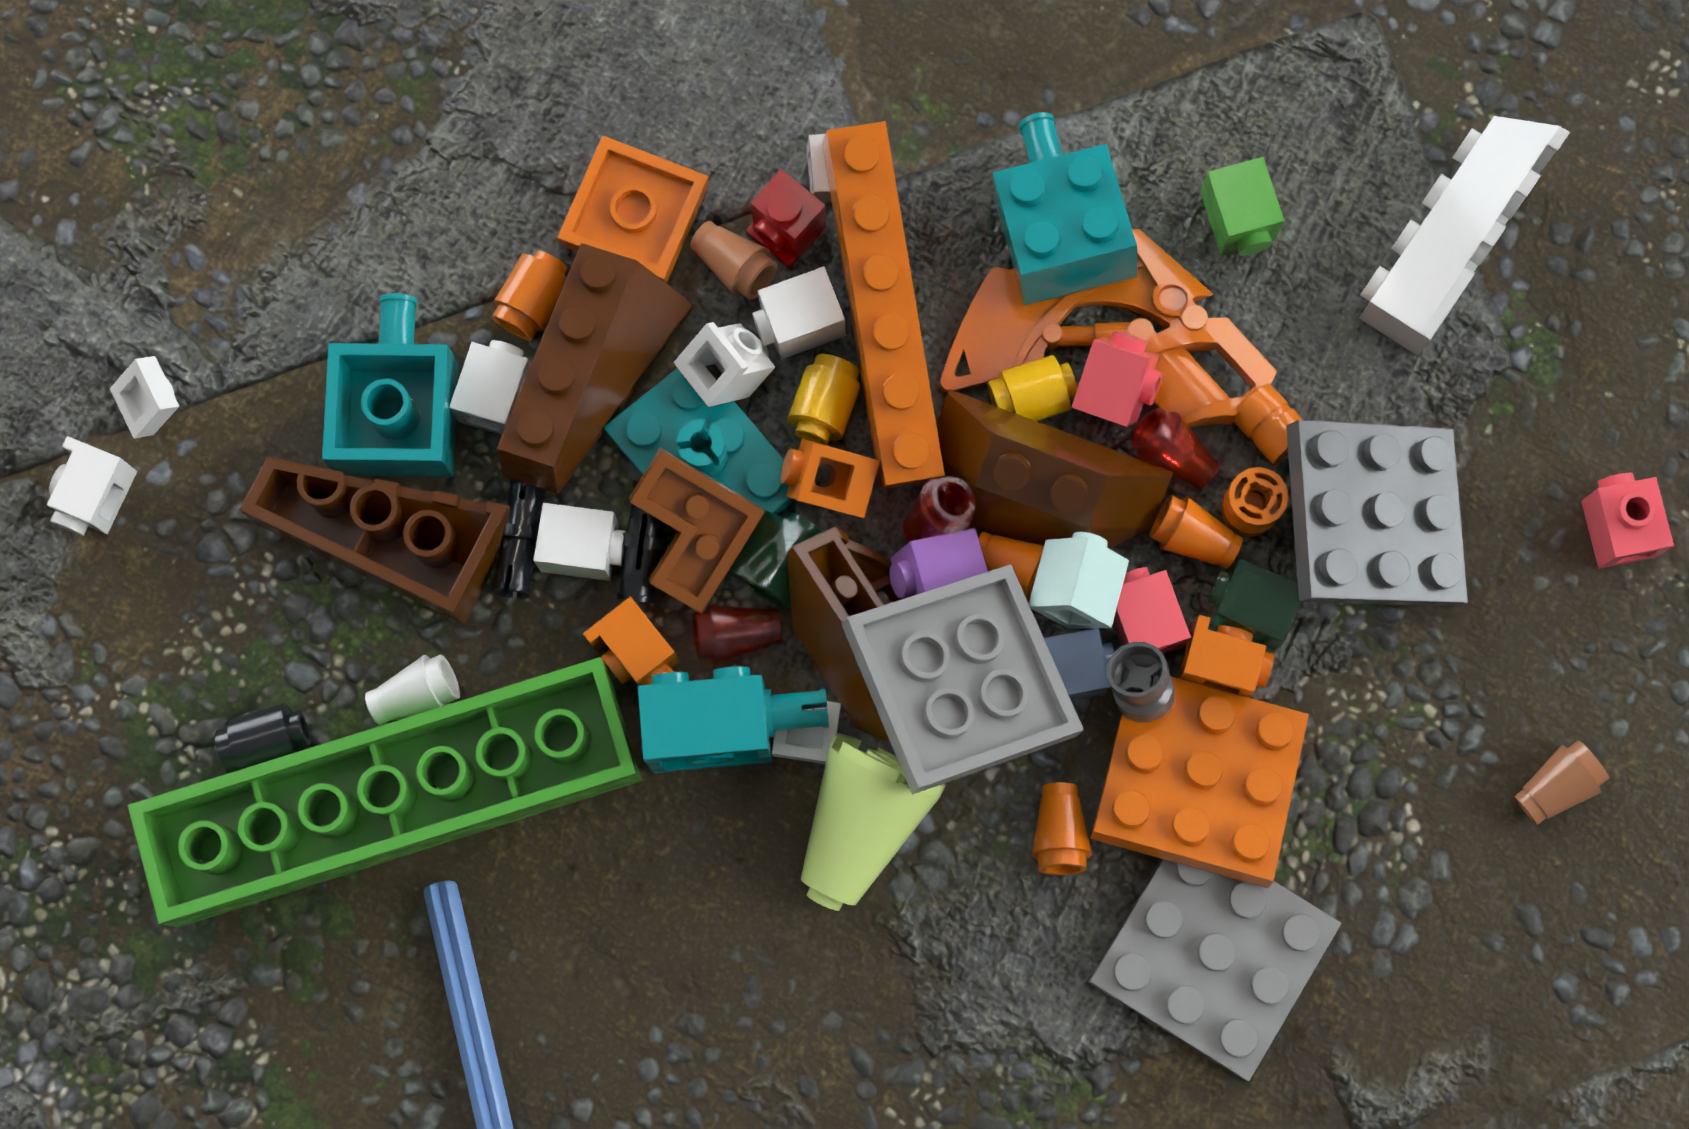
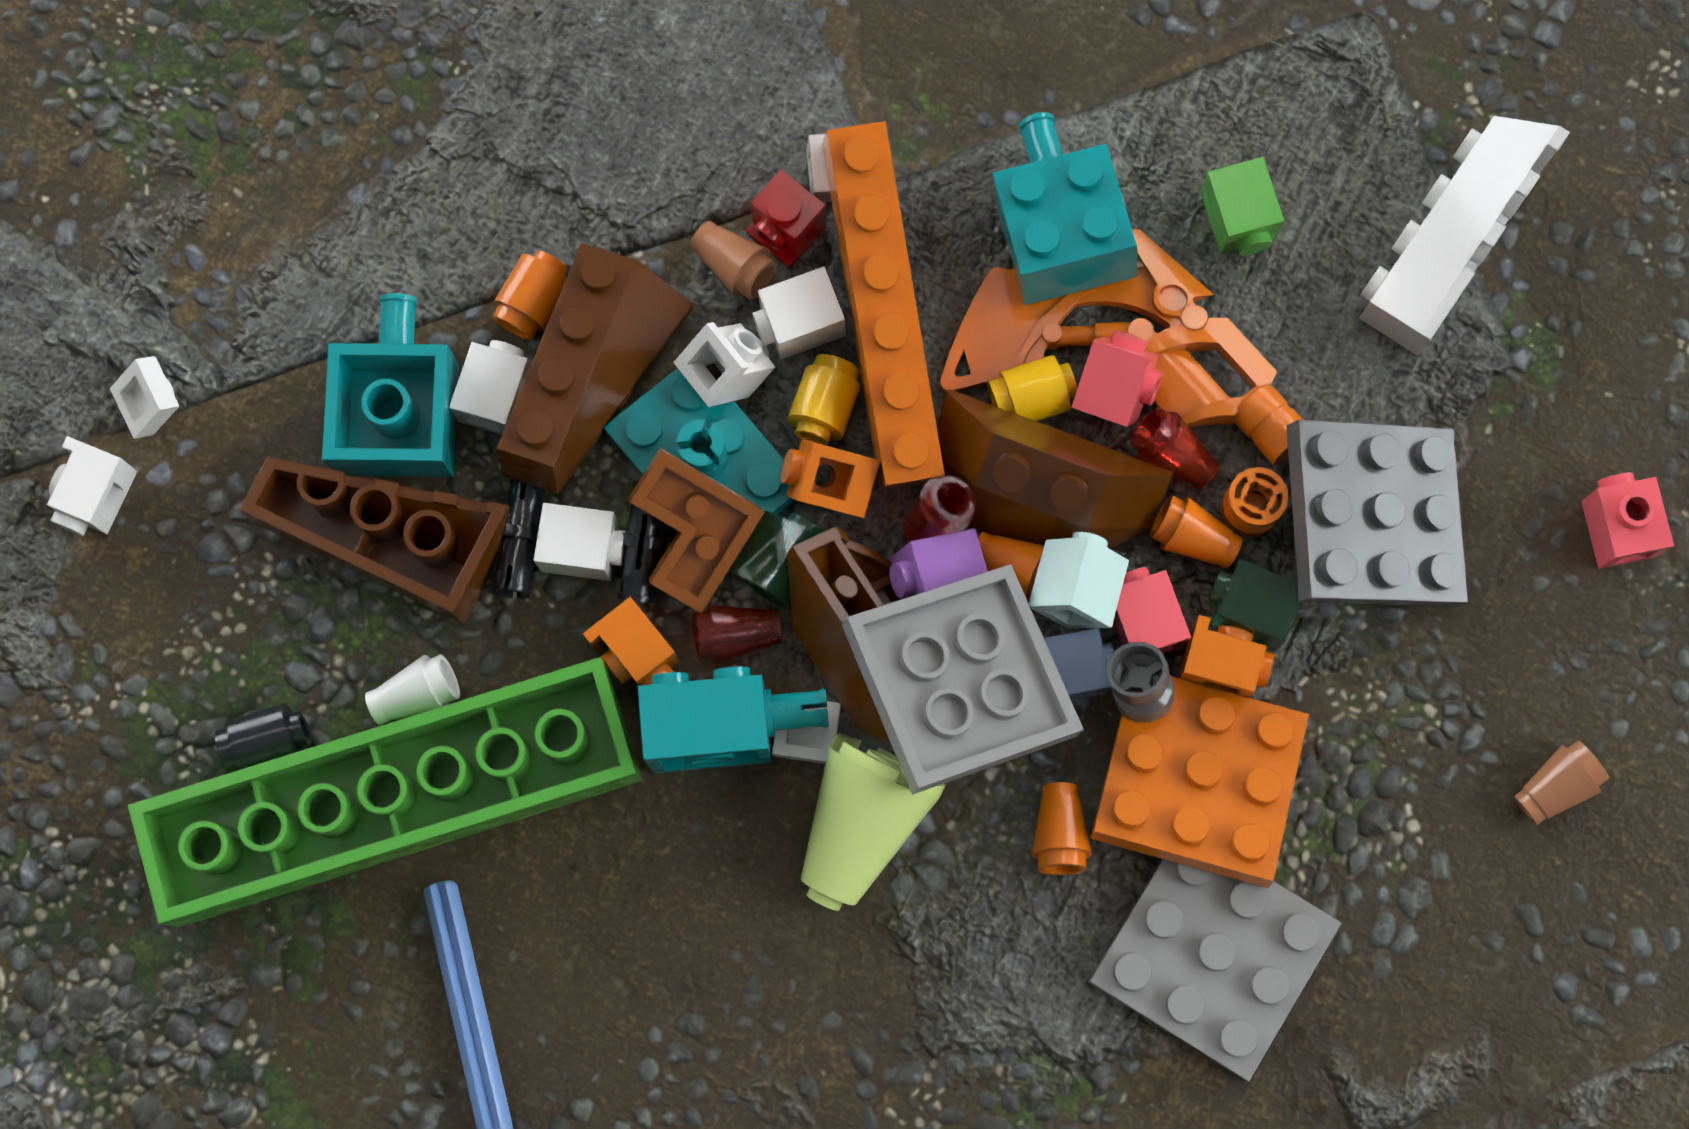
orange plate [557,135,710,283] -> none

